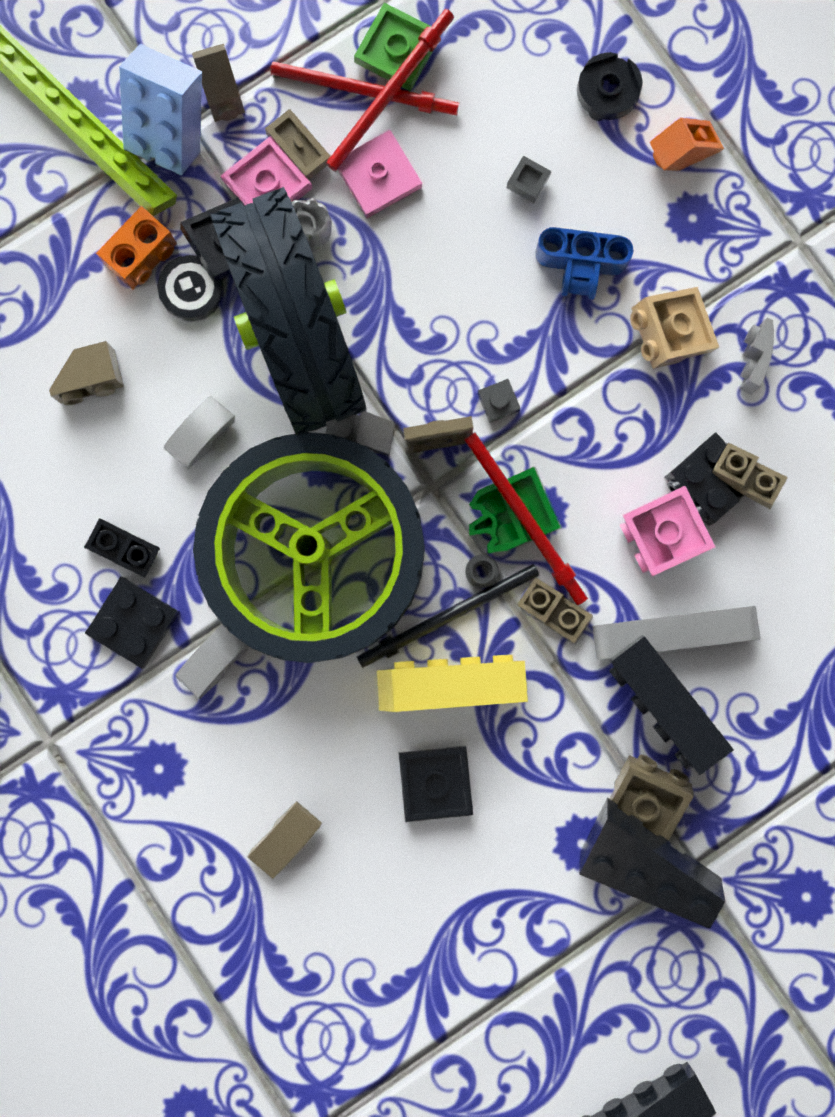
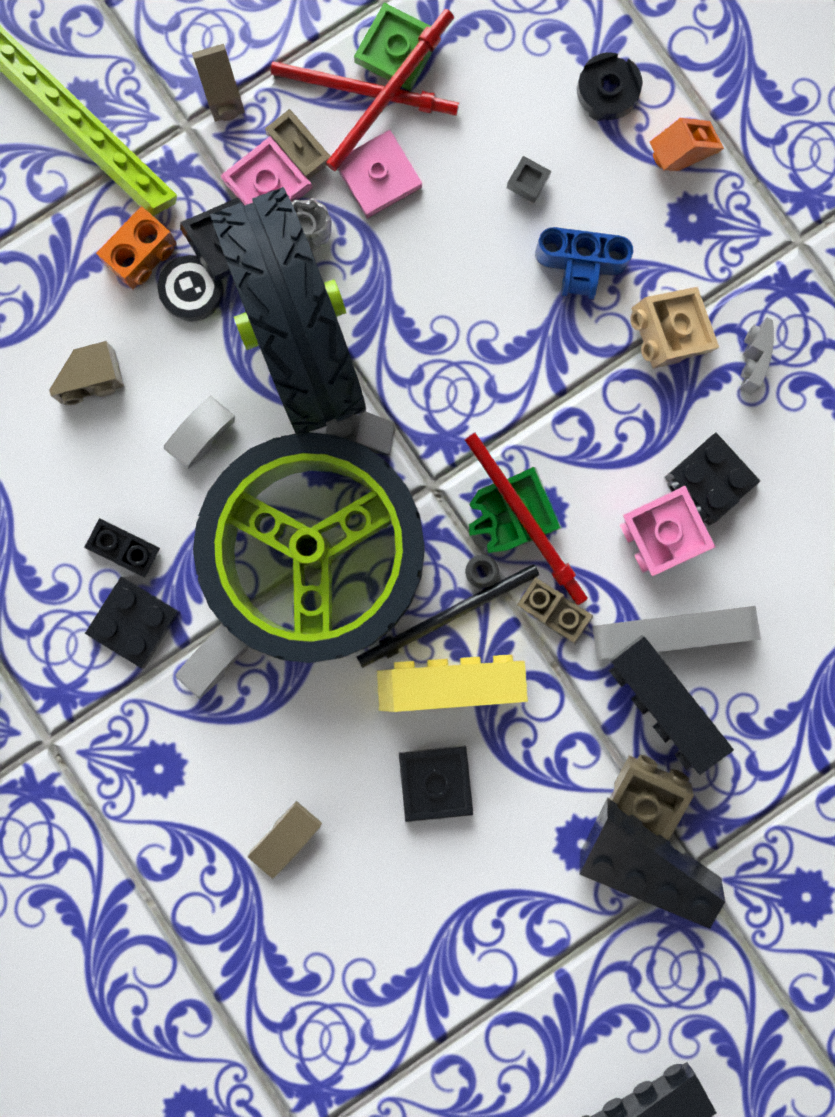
light blue piece [119,44,202,175] -> none
dark tan plate [403,416,474,454] -> none
dark grey plate [477,379,521,423] -> none
dark tan slope [712,442,788,509] -> none

